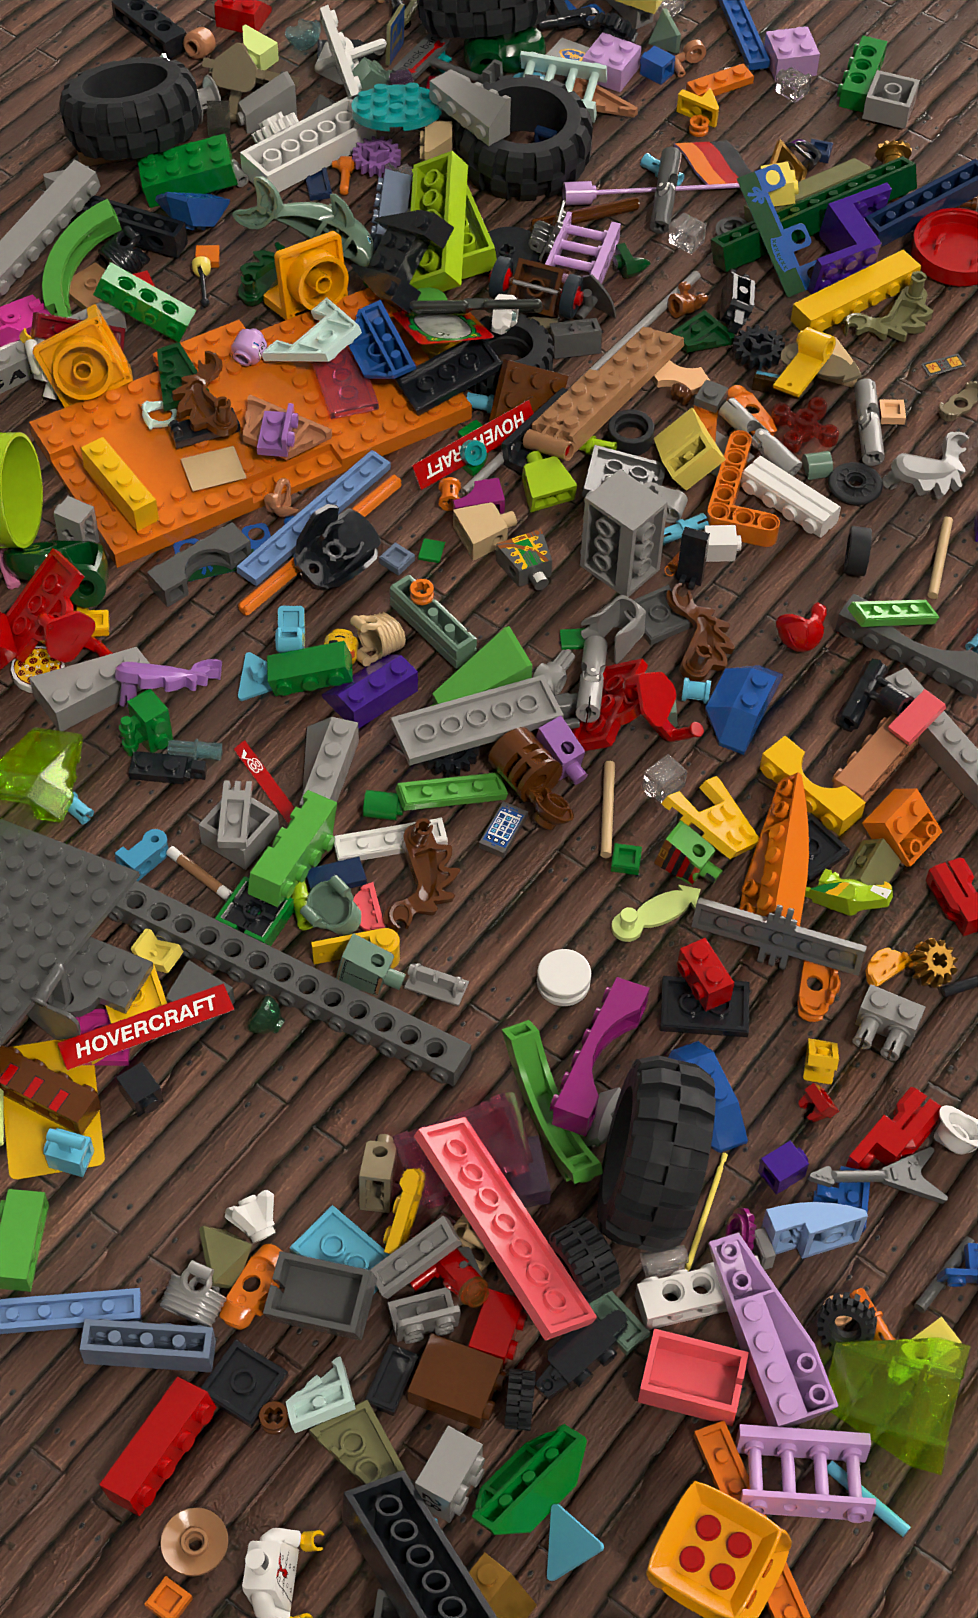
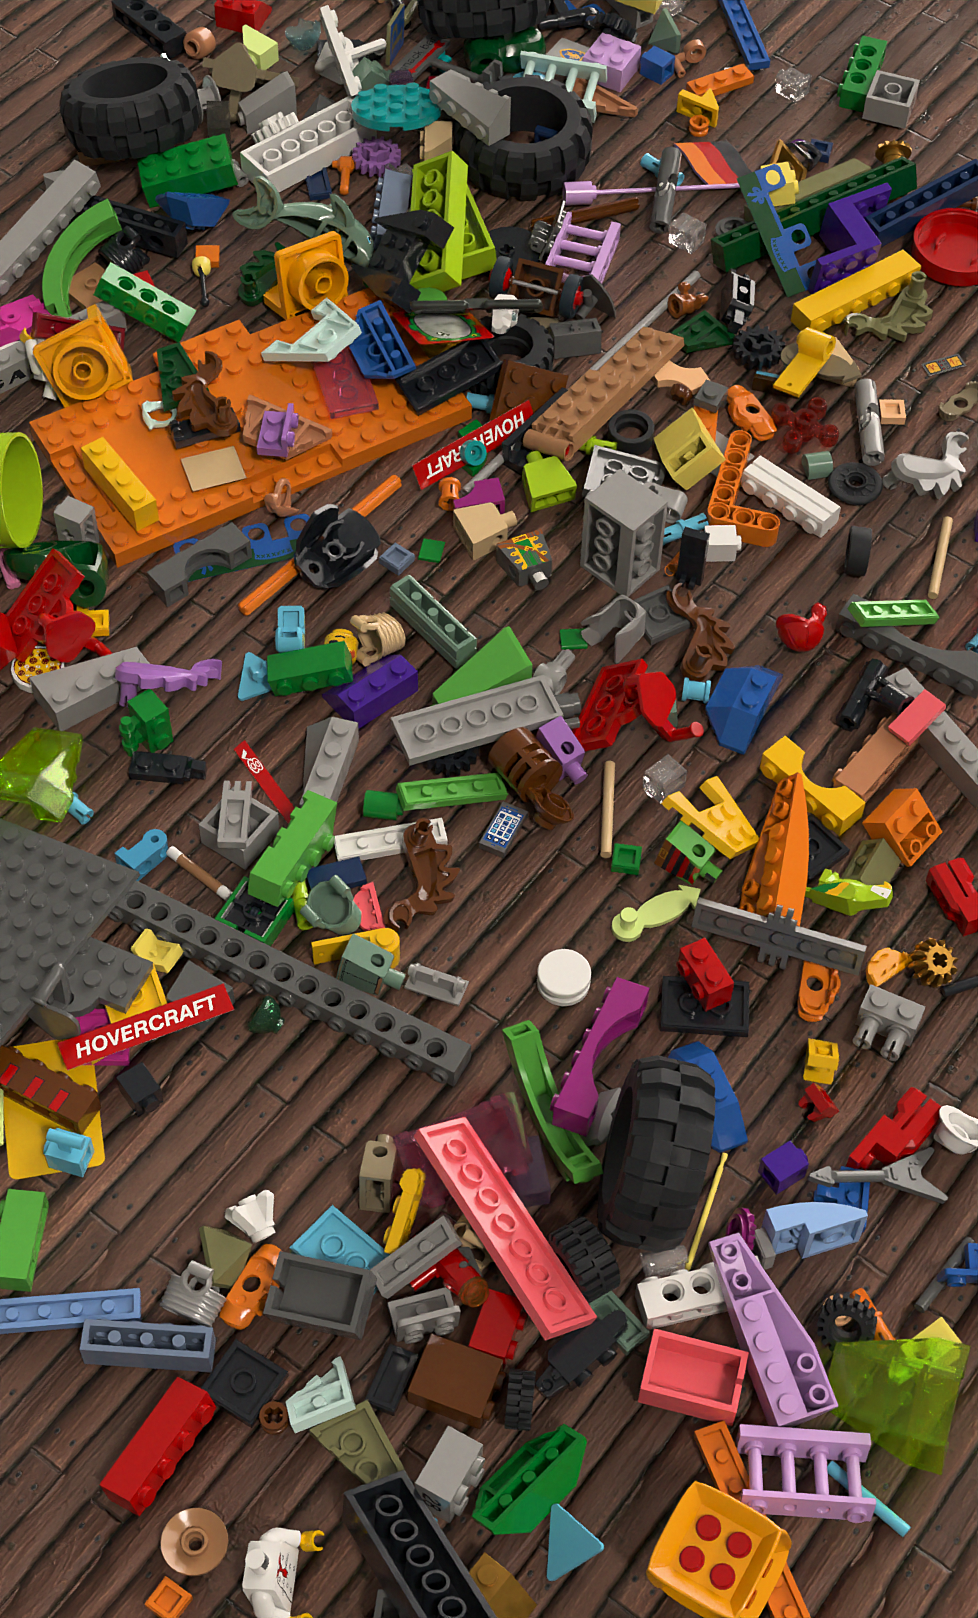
clear light blue axle [168,739,223,761] -> none
lavender head [231,328,267,366] -> none
medium blue plate [237,450,391,586] -> none
orange bush [410,579,434,605] -> none
light grey piece [576,636,607,722] -> none
dark green plate [613,243,651,279] -> none
light grey piece [719,398,802,476] -> none
lavender brick [764,27,820,81] -> none

